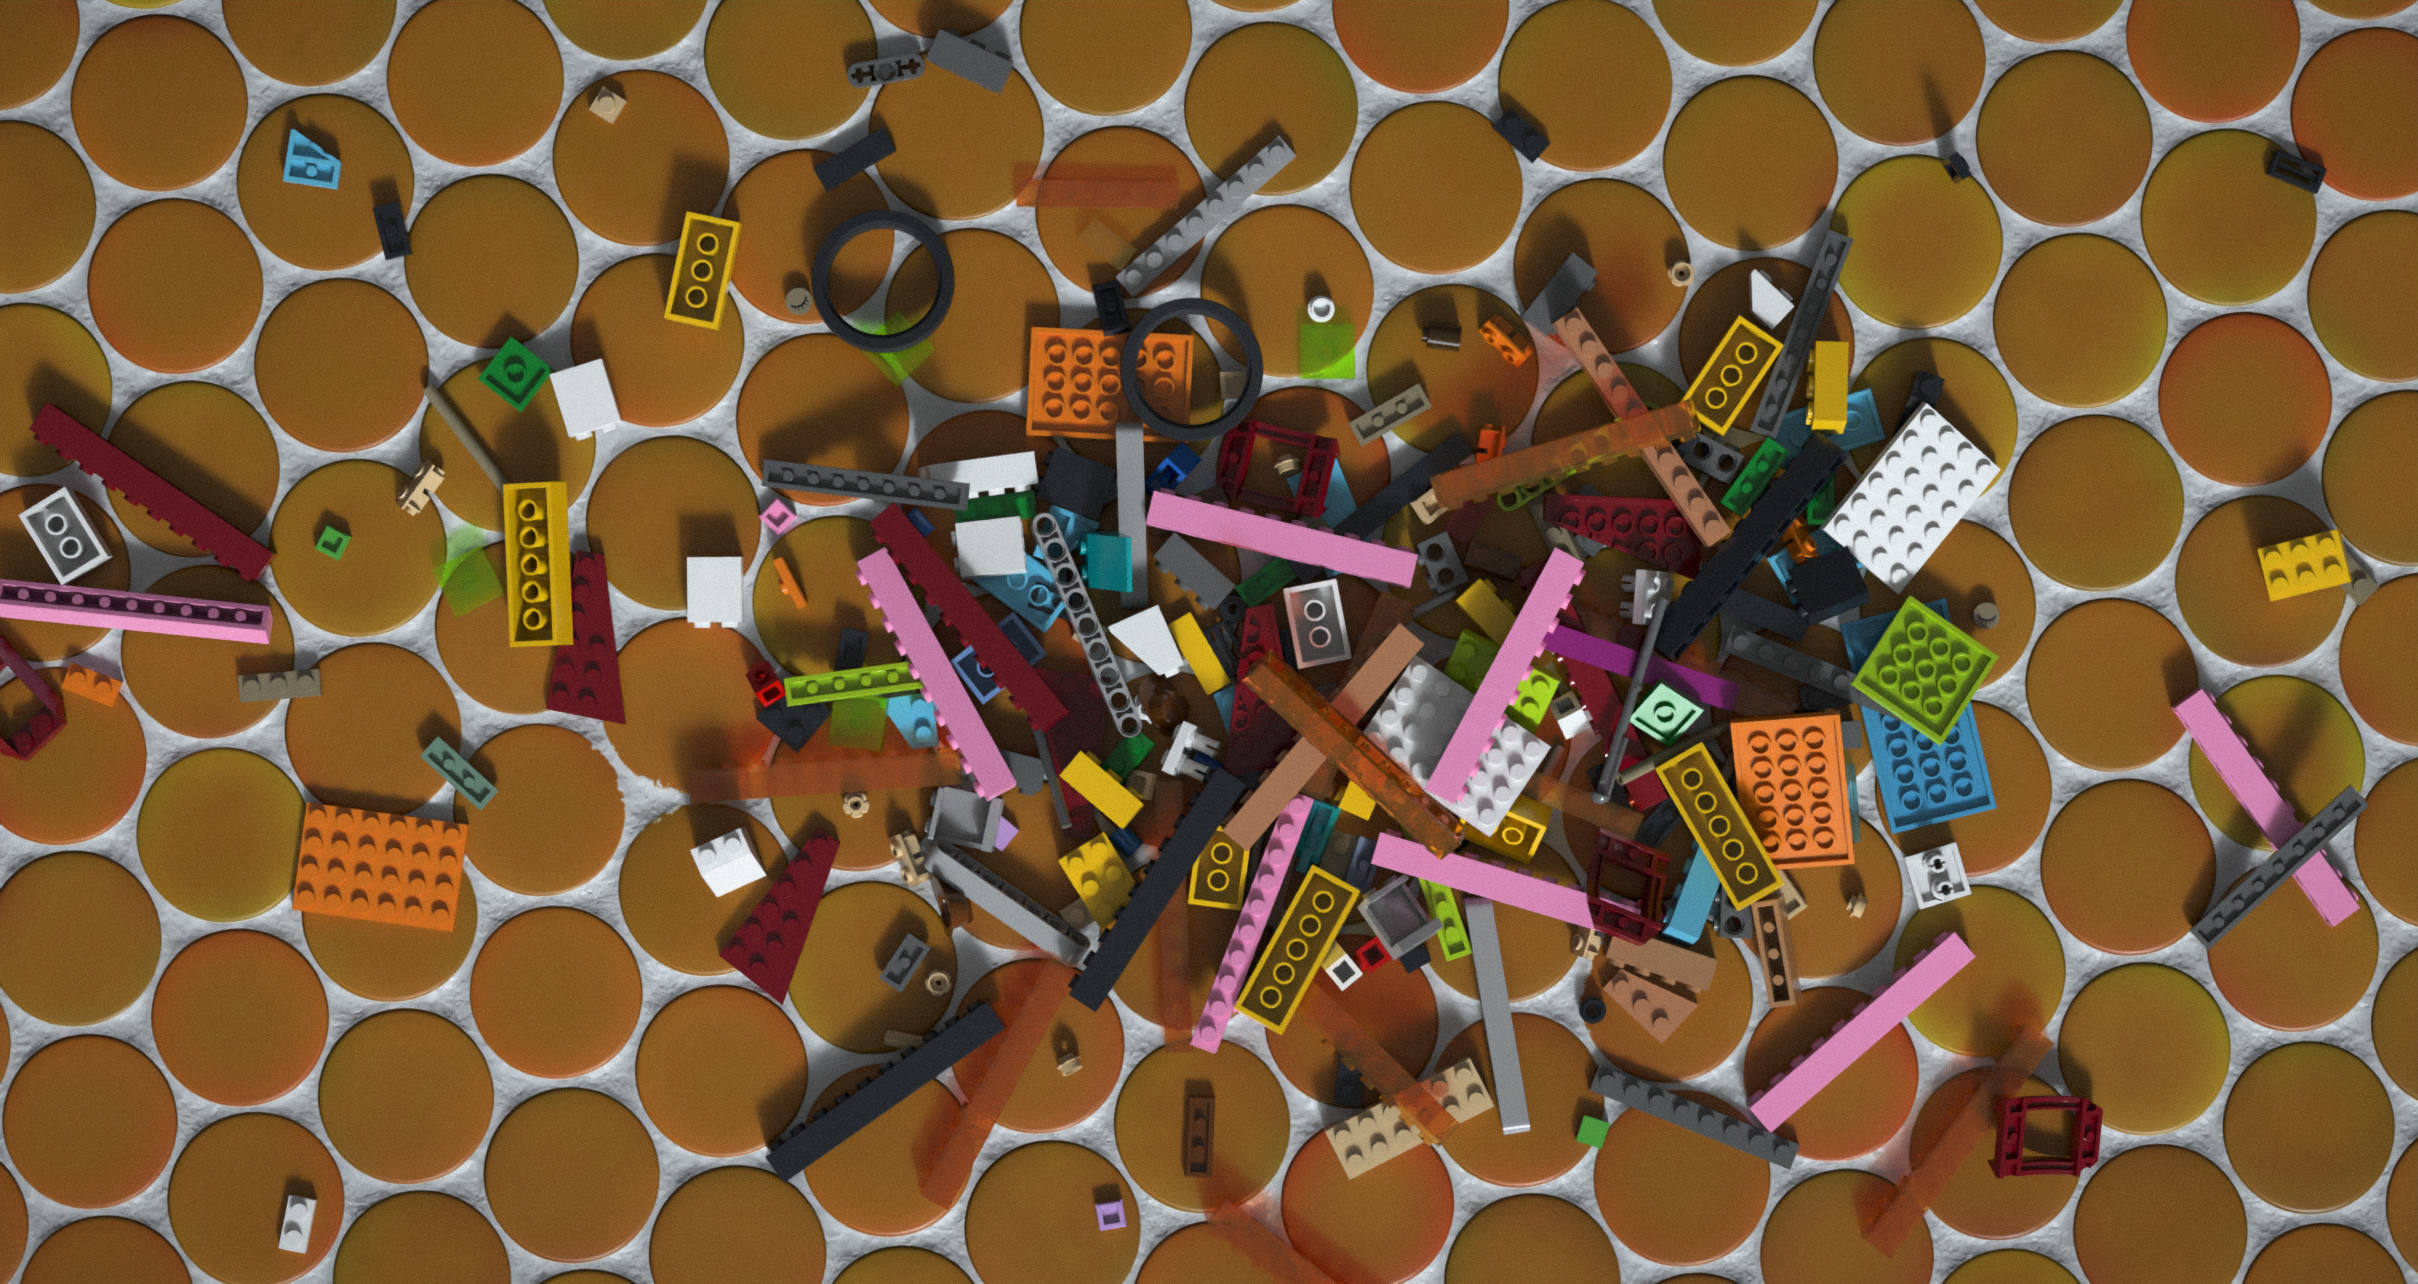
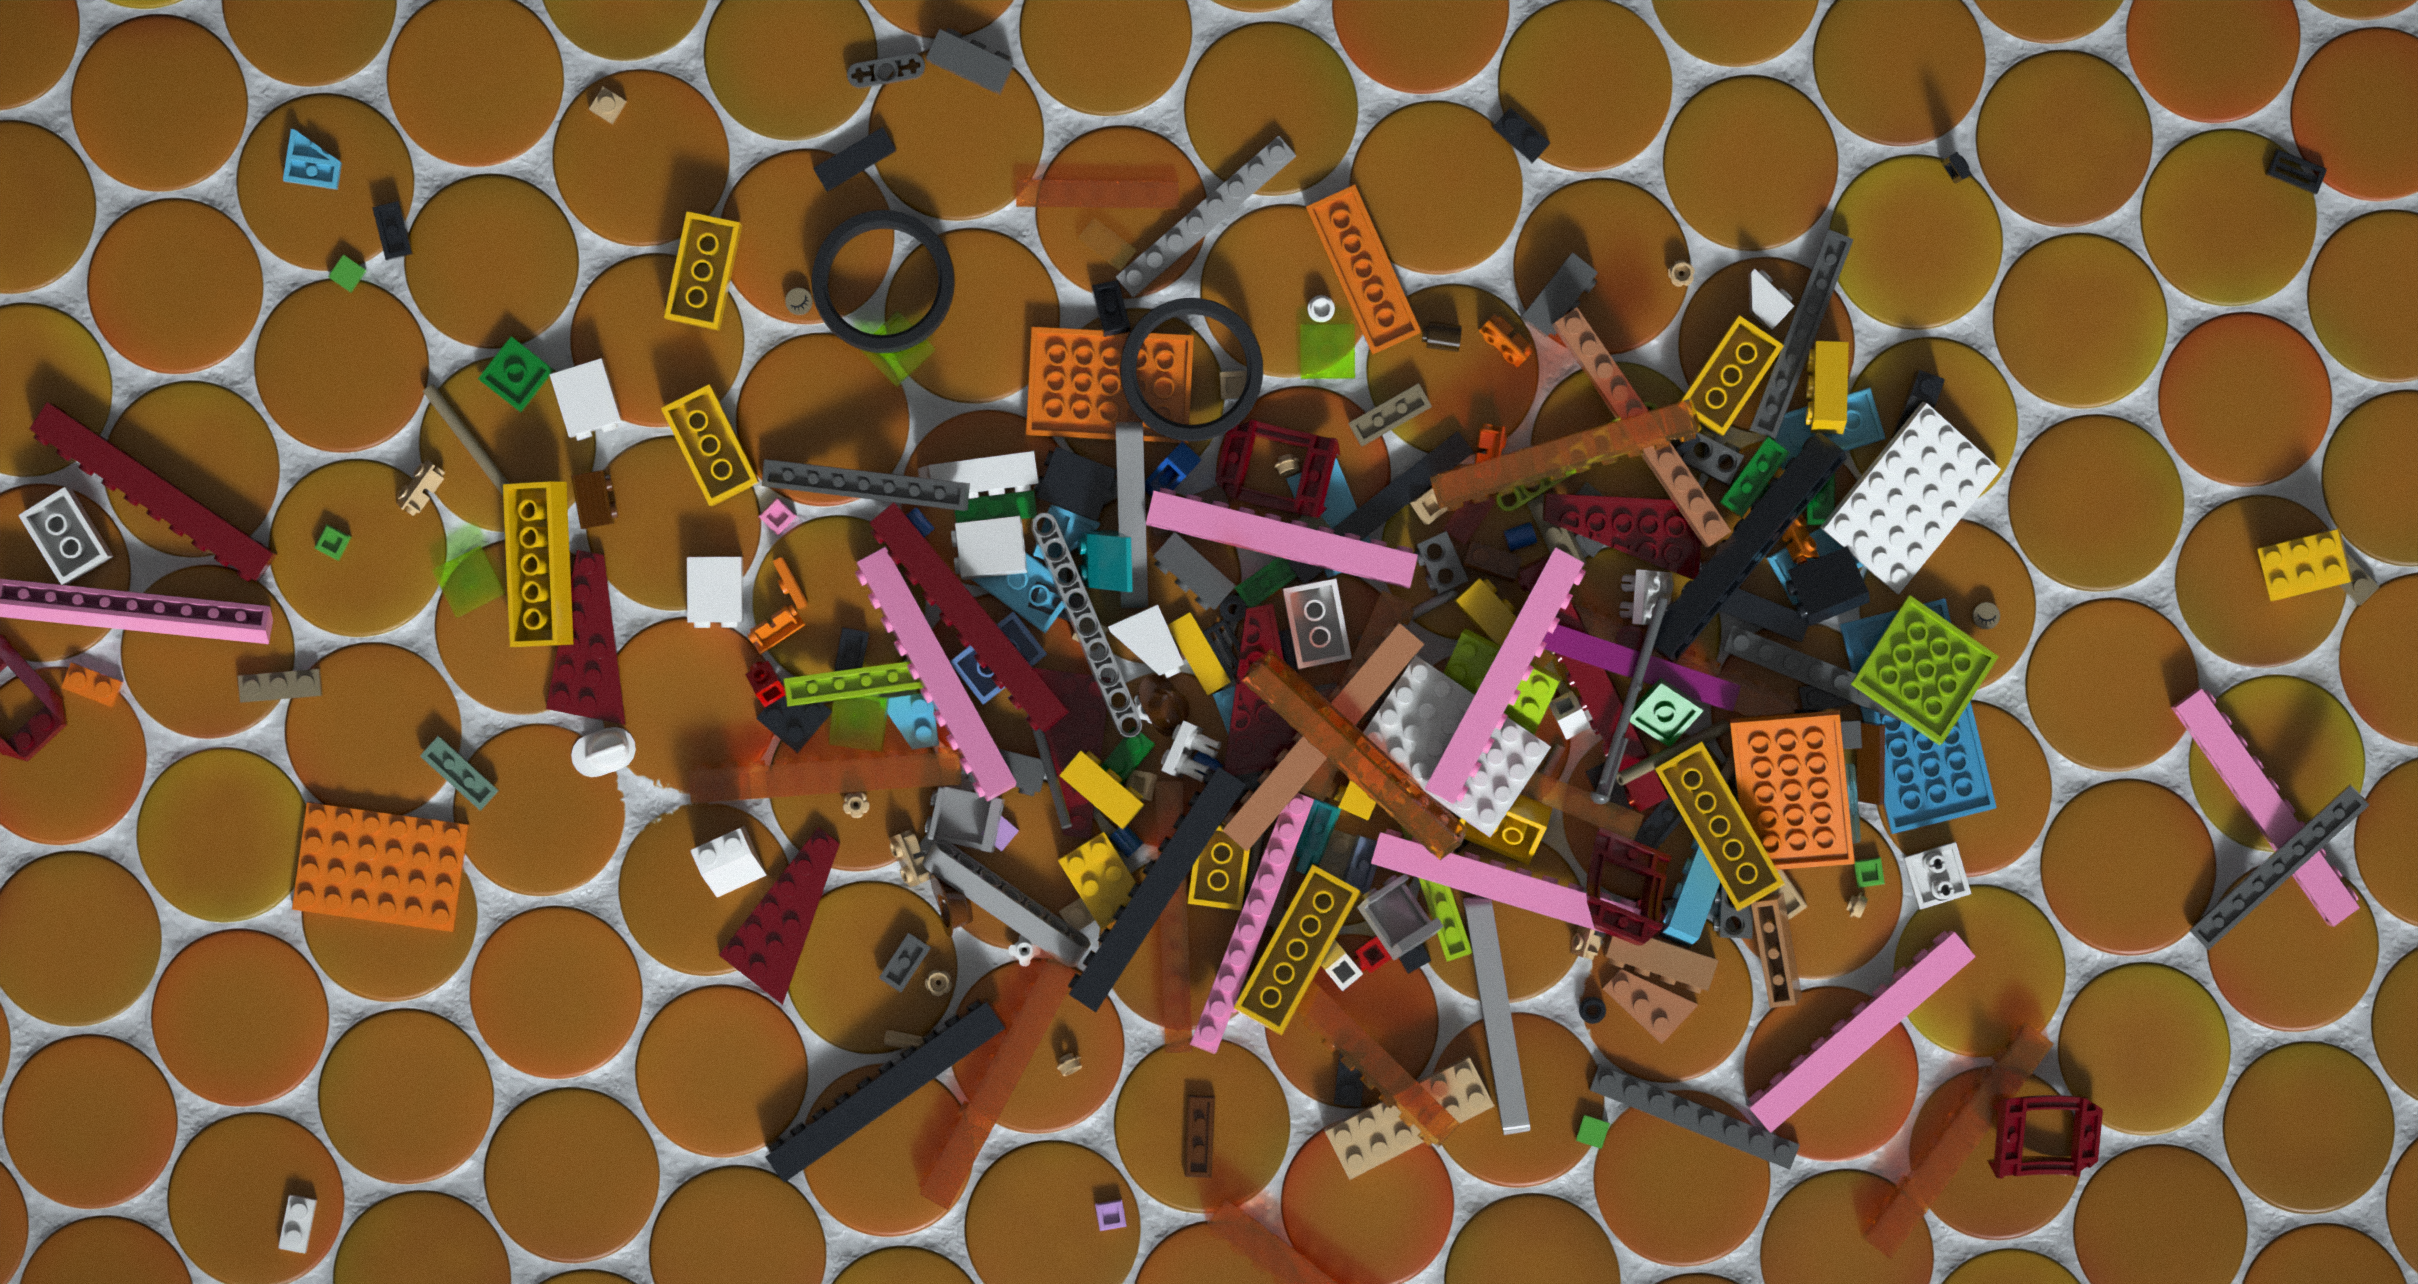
none -> bright green tile [328,255,367,293]
none -> reddish brown brick [571,470,618,530]
none -> white piece [571,727,636,777]
none -> yellow brick [661,384,760,506]
none -> orange hinge [746,605,805,655]
none -> white plate [1008,935,1041,966]
none -> orange plate [1305,185,1422,355]
none -> blue piece [1503,522,1537,552]
none -> bright green tile [1854,857,1885,888]
none -> reddish brown tile [1856,721,1885,805]

